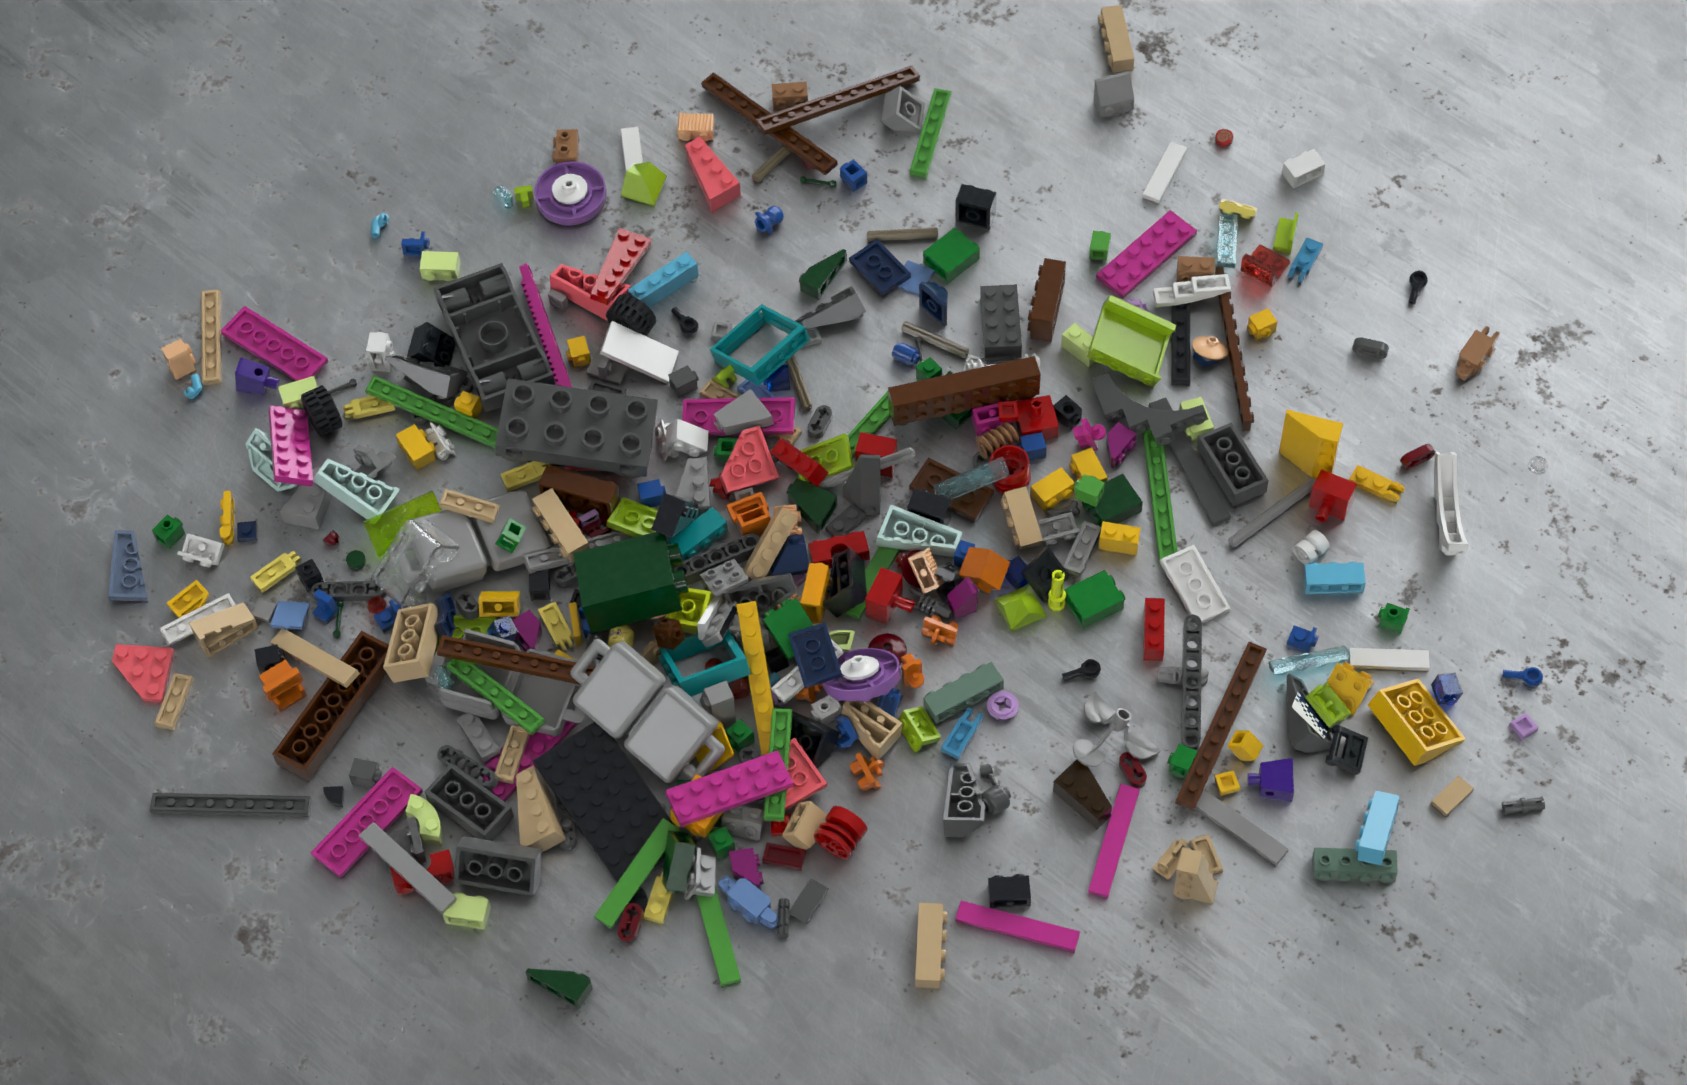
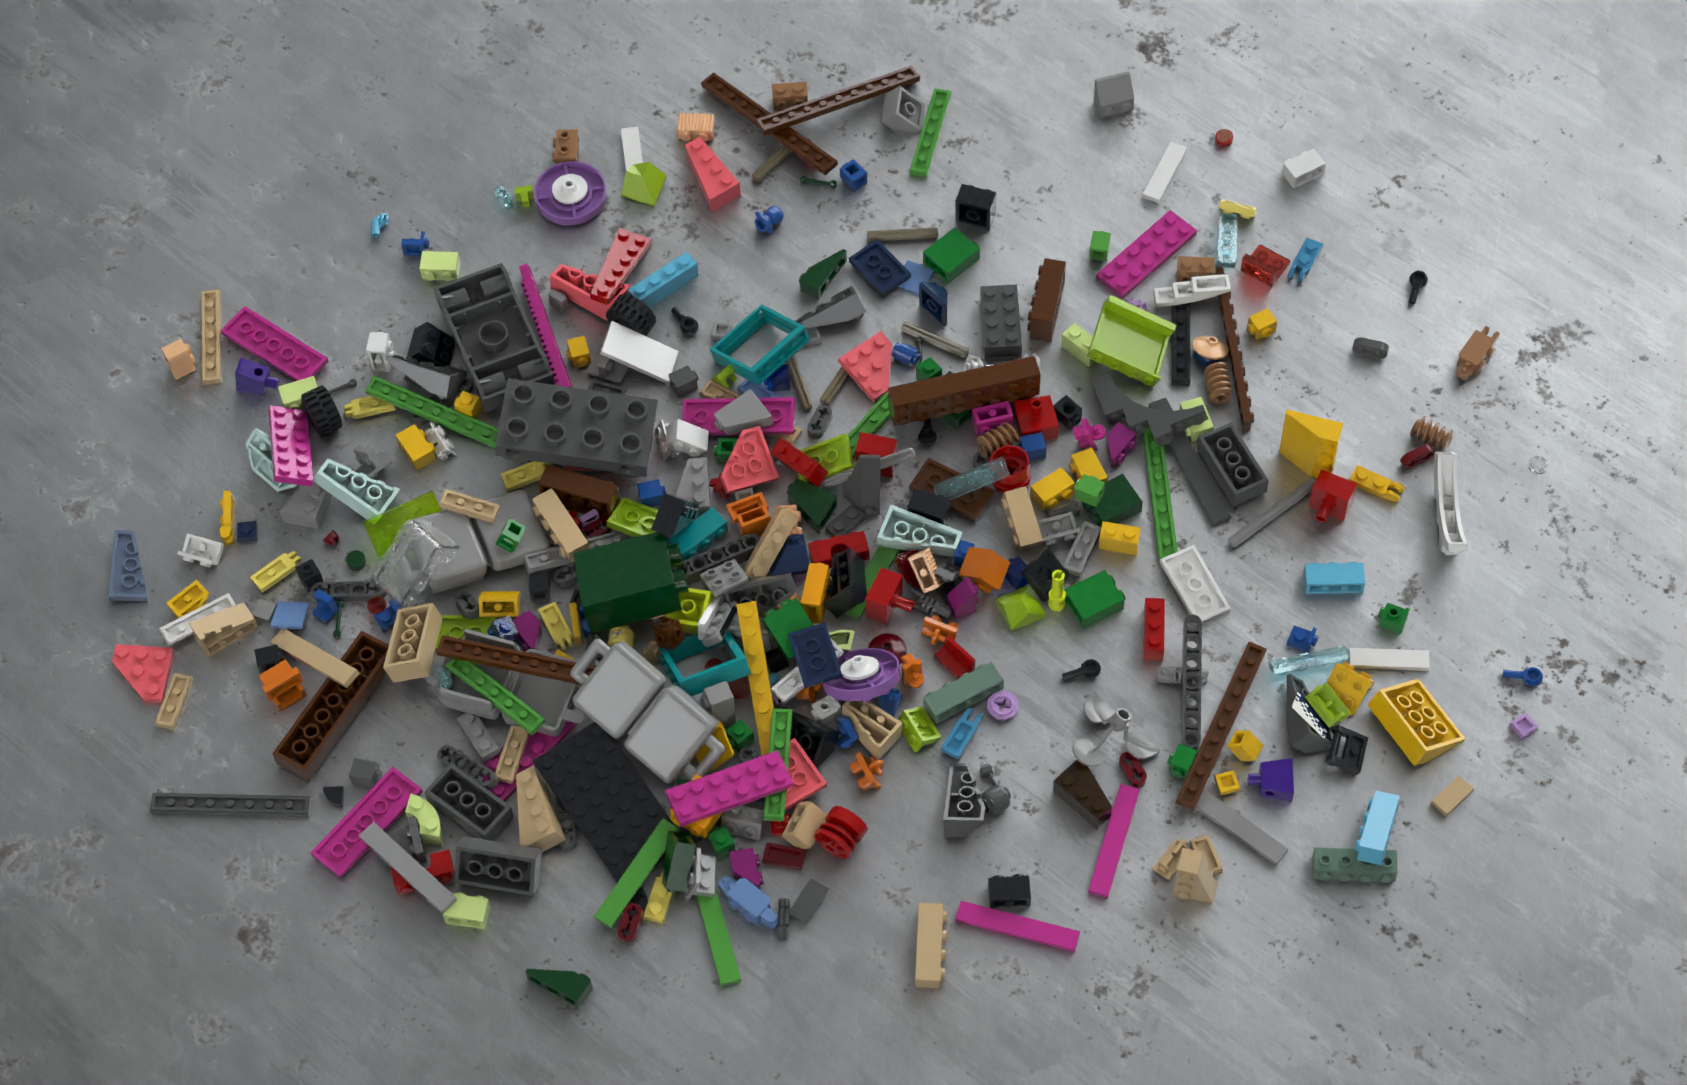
green brick [152,514,185,549] -> none
medium azure arm [184,374,203,399] -> none
dark blue tile [434,592,456,638] -> none
red plate [998,401,1018,422] -> none
tan brick [1098,5,1134,72] -> none
lime panel [1273,212,1299,254] -> none
white wheel [1293,530,1330,565] -> none
clear blue brick [1431,673,1463,706] -> none
dark grey pin [1502,797,1545,815] -> none
none -> dark tan axle [820,347,855,405]
none -> coral plate [838,331,893,402]
none -> black plate [918,418,937,446]
none -> red panel [934,635,975,679]
none -> medium nougat piece [1204,362,1232,405]
none -> medium nougat piece [1410,416,1453,452]

